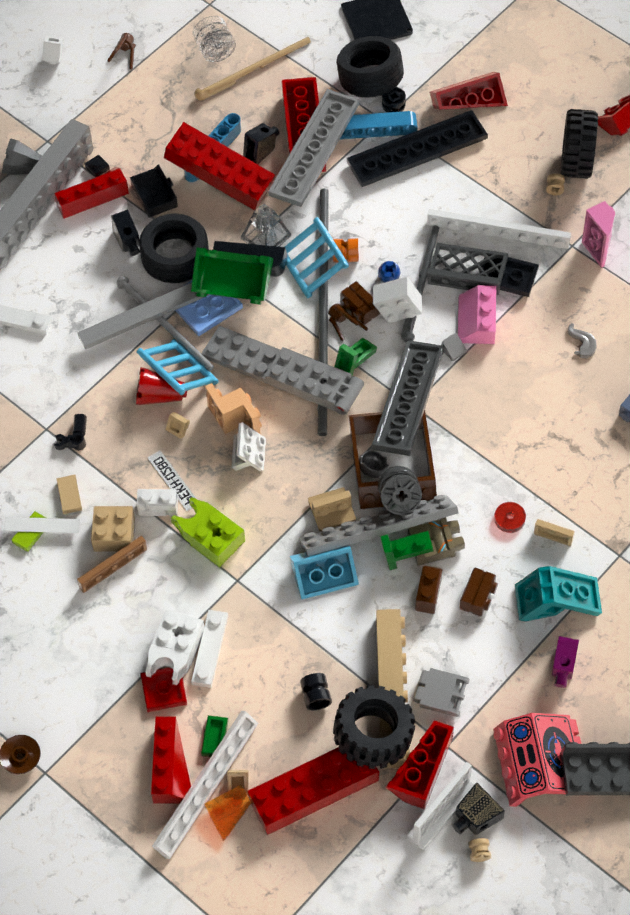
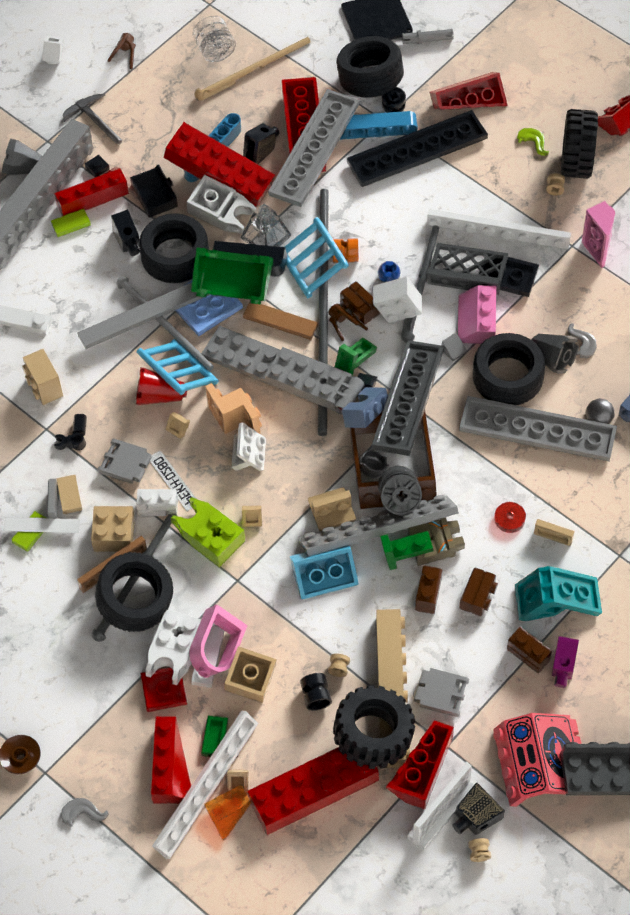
none -> tan brick [22,349,63,405]
none -> light grey tile [47,478,58,518]
none -> lime tile [51,209,91,237]
none -> light grey piece [61,798,109,827]
none -> flat silver piece [63,94,122,145]
none -> dark grey bar [92,514,173,642]
none -> black tyre [95,552,173,632]
none -> light grey plate [97,439,152,484]
none -> white brick [187,175,257,234]
none -> bright pink window [189,604,248,678]
none -> tan brick [224,646,277,703]
none -> tan tile [242,506,262,527]
none -> medium nougat tile [243,302,318,340]
none -> tan wheel [328,654,350,677]
none -> sand blue arch [342,387,389,428]
none -> black slope [357,373,378,391]
none -> light grey pin [402,29,454,44]
none -> light grey plate [459,396,617,462]
none -> black tyre [473,333,545,405]
none -> reddish brown brick [507,627,552,673]
none -> lime piece [517,128,549,156]
none -> dark grey cone [532,334,579,374]
none -> flat silver hair [585,398,615,424]

